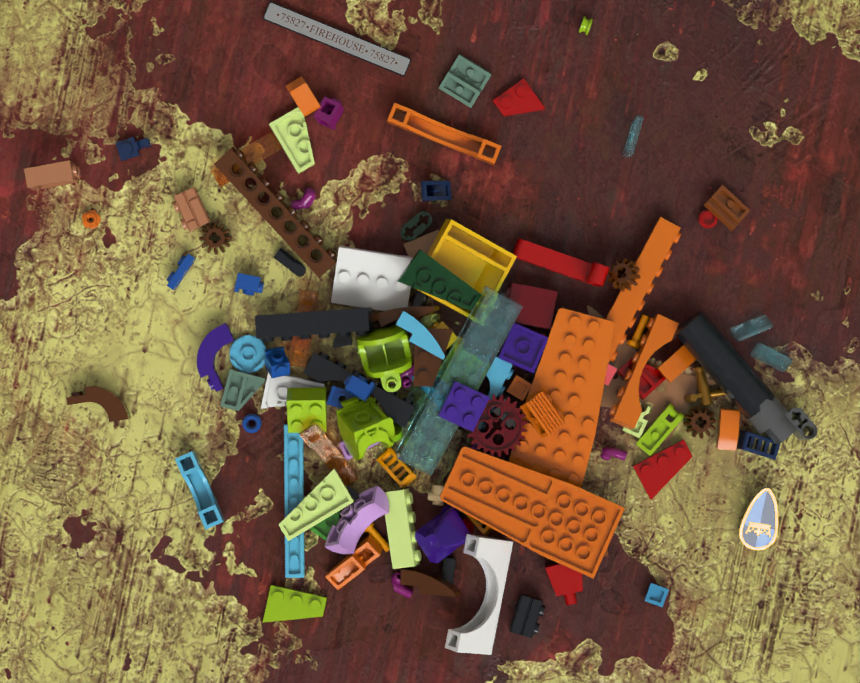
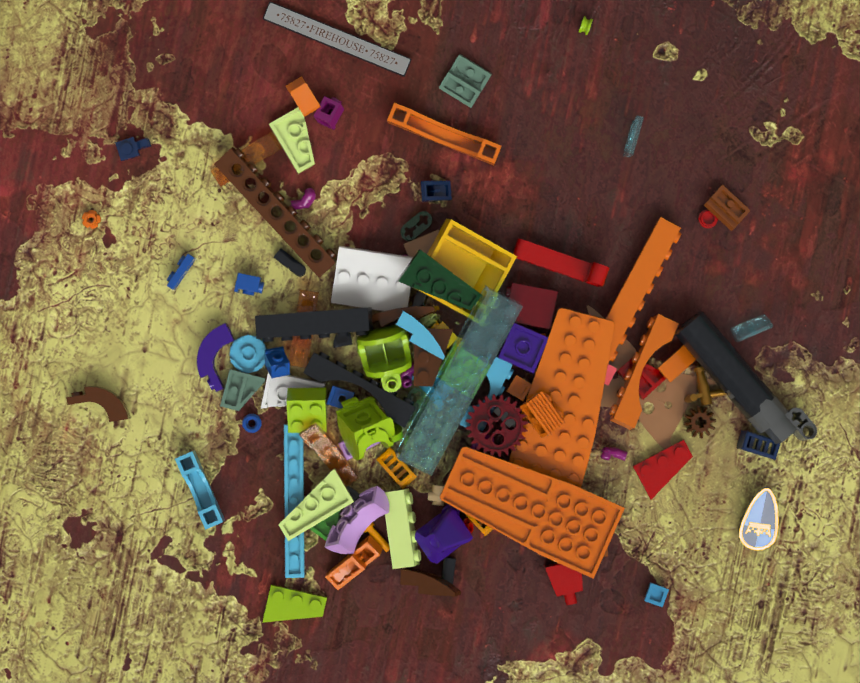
nougat window [24,160,81,191] -> none
nougat brick [172,187,212,232] -> none
reddish brown gear [199,222,232,255] -> none
blue brick [344,375,375,403] -> none
magenta arm [391,572,413,599] -> none
dark purple plate [437,380,490,432] -> none
white arch [445,534,513,655] -> none
red wing [492,78,545,117] -> none
black brick [509,593,545,638] -> none
reddish brown gear [608,258,641,292] -> none
yellowish green plate [622,403,650,438] -> none
light orange piece [627,315,649,349] -> none
lime plate [635,403,685,456] -> none
orange slope [716,408,740,451] -> none
clear light blue slope [750,342,793,372] -> none

